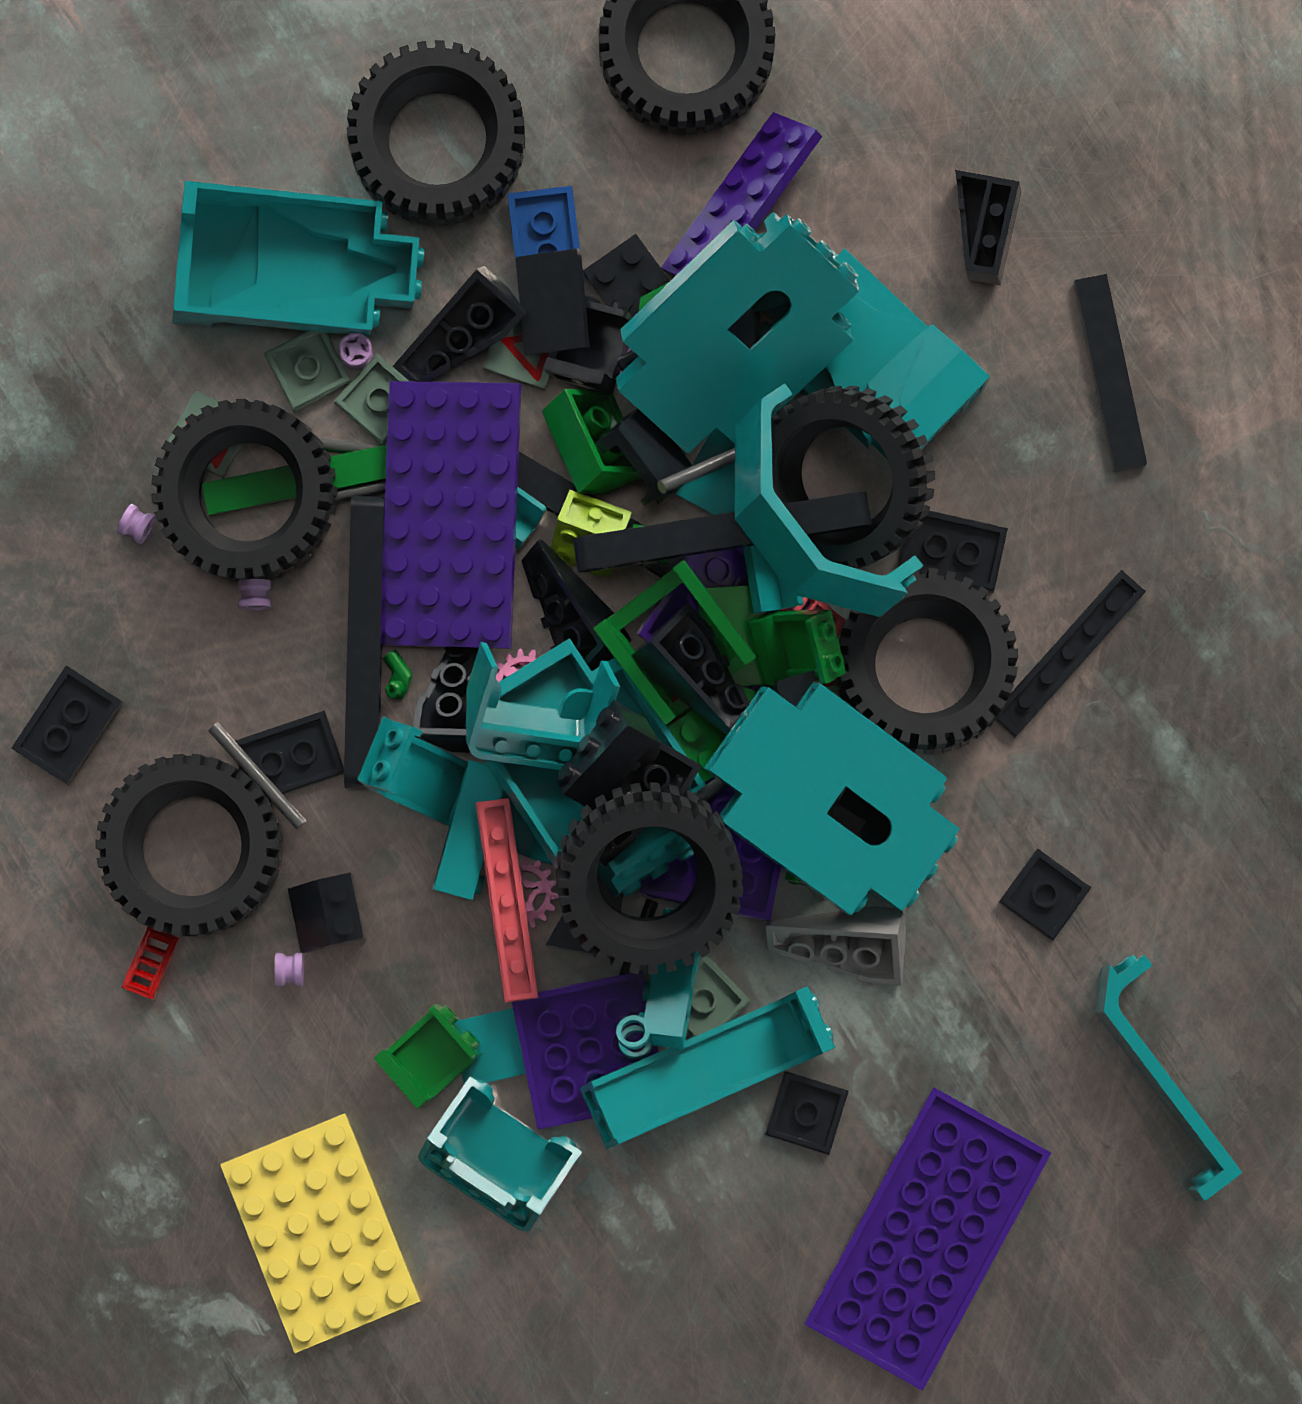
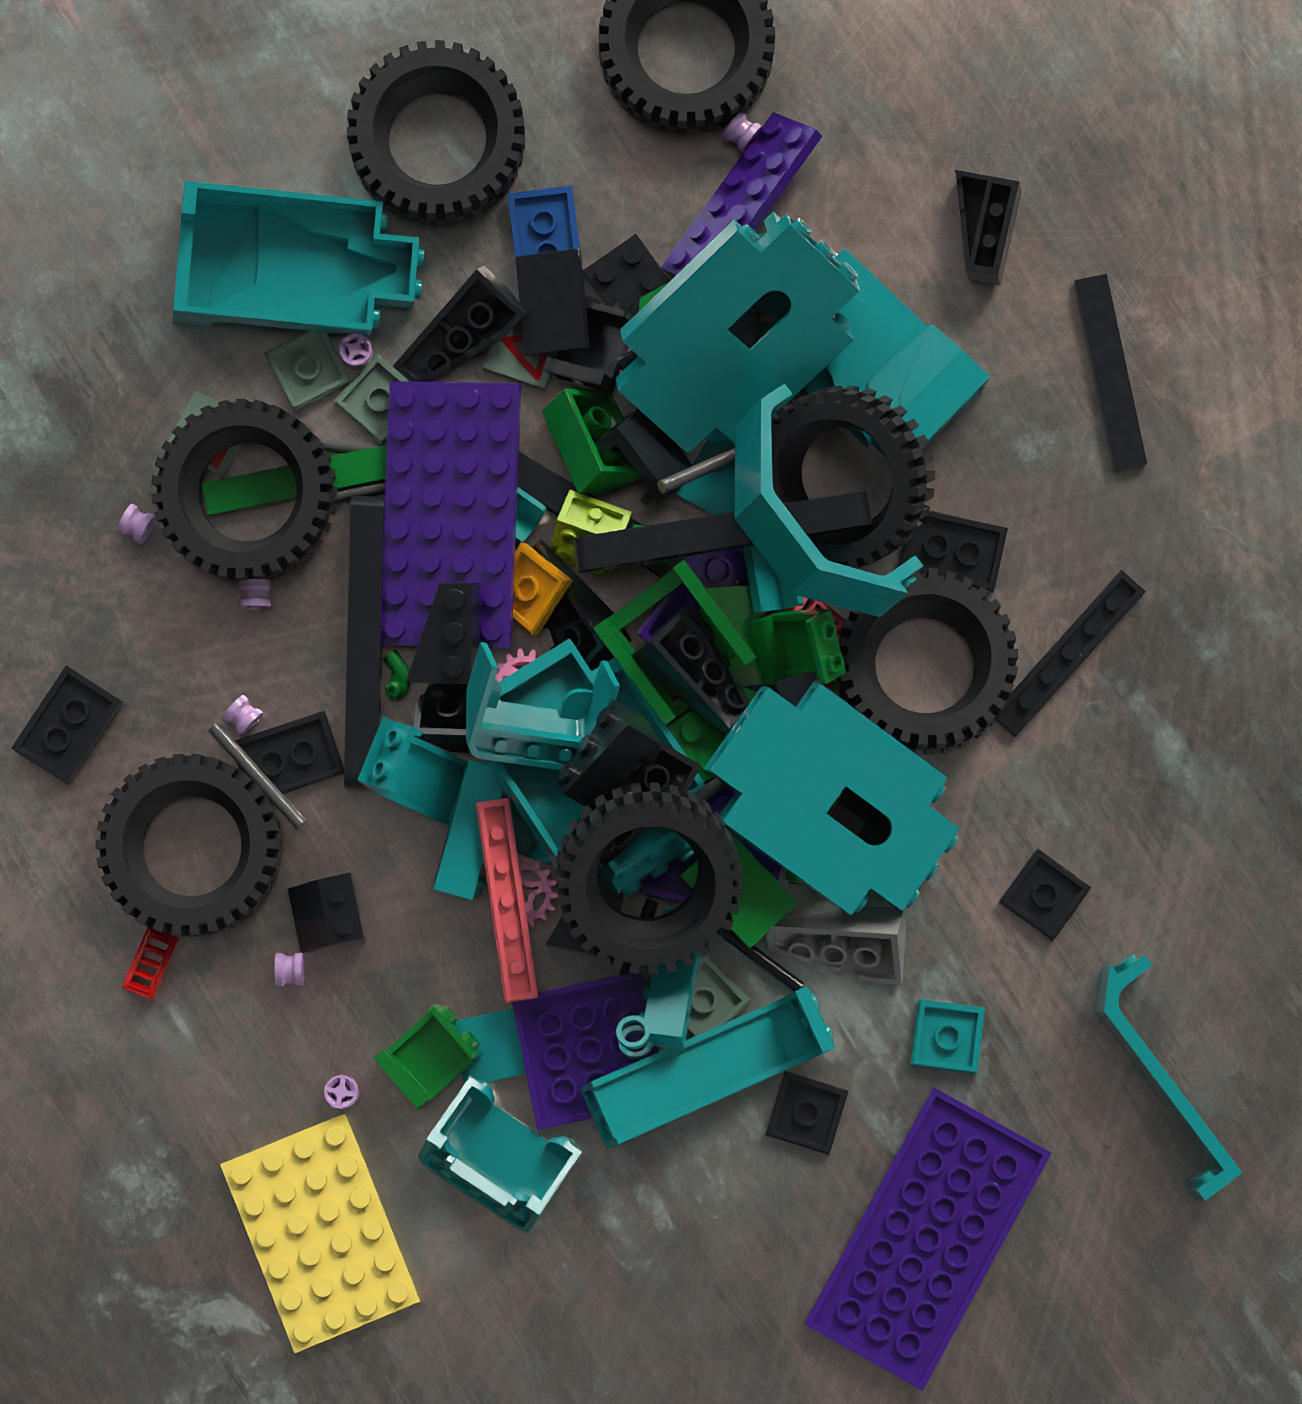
none -> lavender wheel [221,695,263,737]
none -> lavender wheel [324,1075,359,1109]
none -> black wedge [406,582,481,684]
none -> light orange tile [513,543,573,635]
none -> green tile [680,833,798,950]
none -> black bar [721,928,804,992]
none -> lavender wheel [722,111,762,153]
none -> teal tile [910,999,985,1074]

